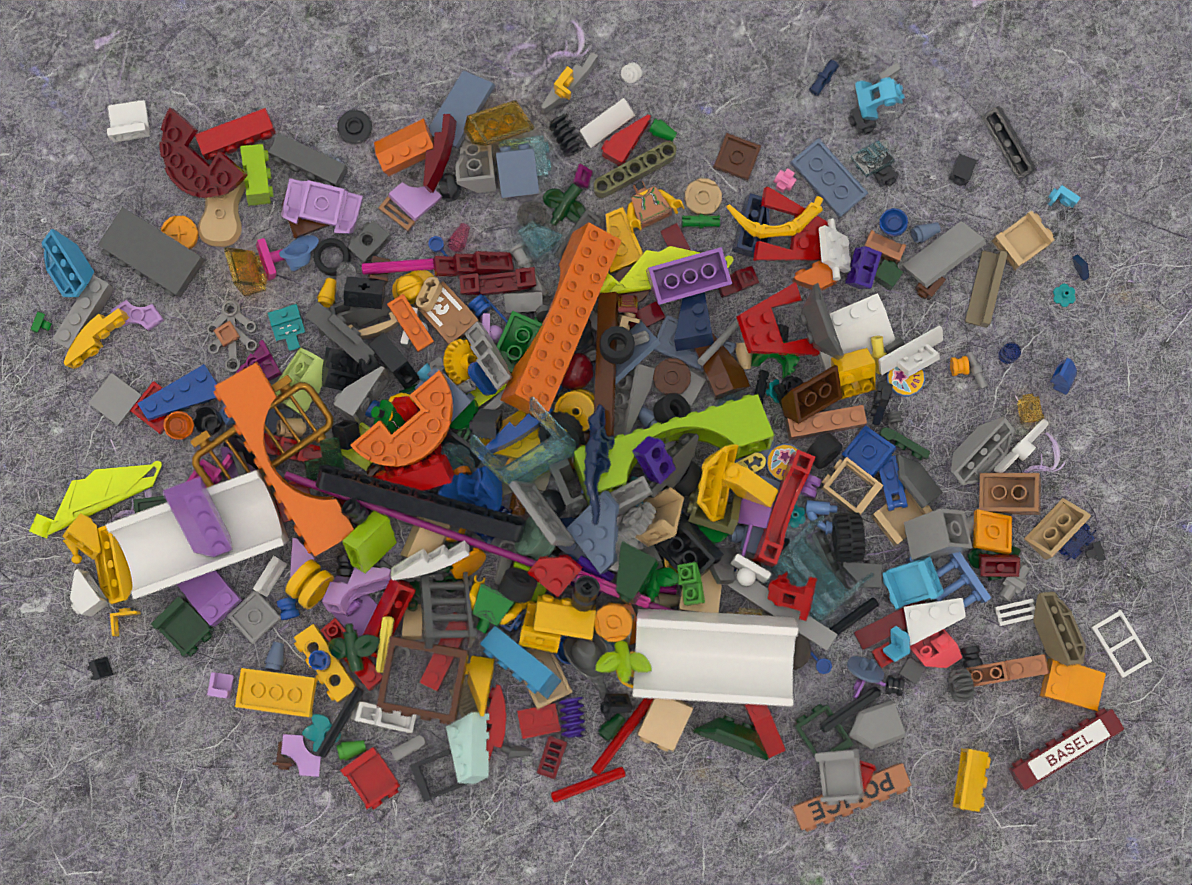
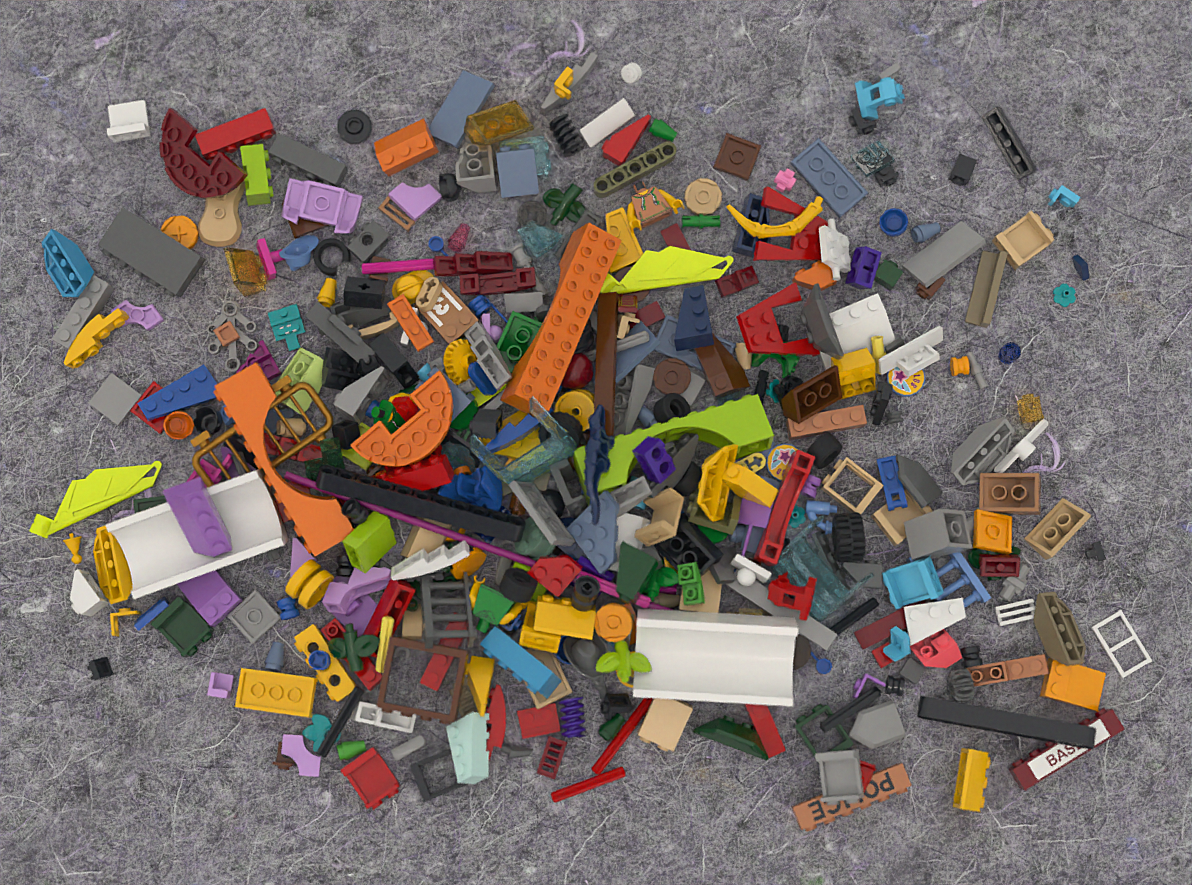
green tile [30,312,52,333] -> none
yellow slope [62,513,101,560] -> none
white tile [253,556,287,597] -> none
dark red slope [423,114,457,193] -> none
magenta slope [572,164,593,189] -> none
black tyre [600,326,635,364] -> none
light grey gear [618,501,656,540] -> none
medium lavender slope [646,247,732,305] -> none
light grey bar [698,318,739,365] -> none
dark blue pin [809,60,839,96] -> none
blue tile [842,425,896,477] -> none
sand blue piece [847,656,884,683] -> none
nougat hinge [864,230,906,264] -> none
dark green hinge [879,427,930,460] -> none
blue slope [1050,358,1077,395] -> none
clear blue hinge [1059,523,1096,561] -> none
none -> blue tile [134,597,169,631]
none -> black beam [917,697,1096,749]

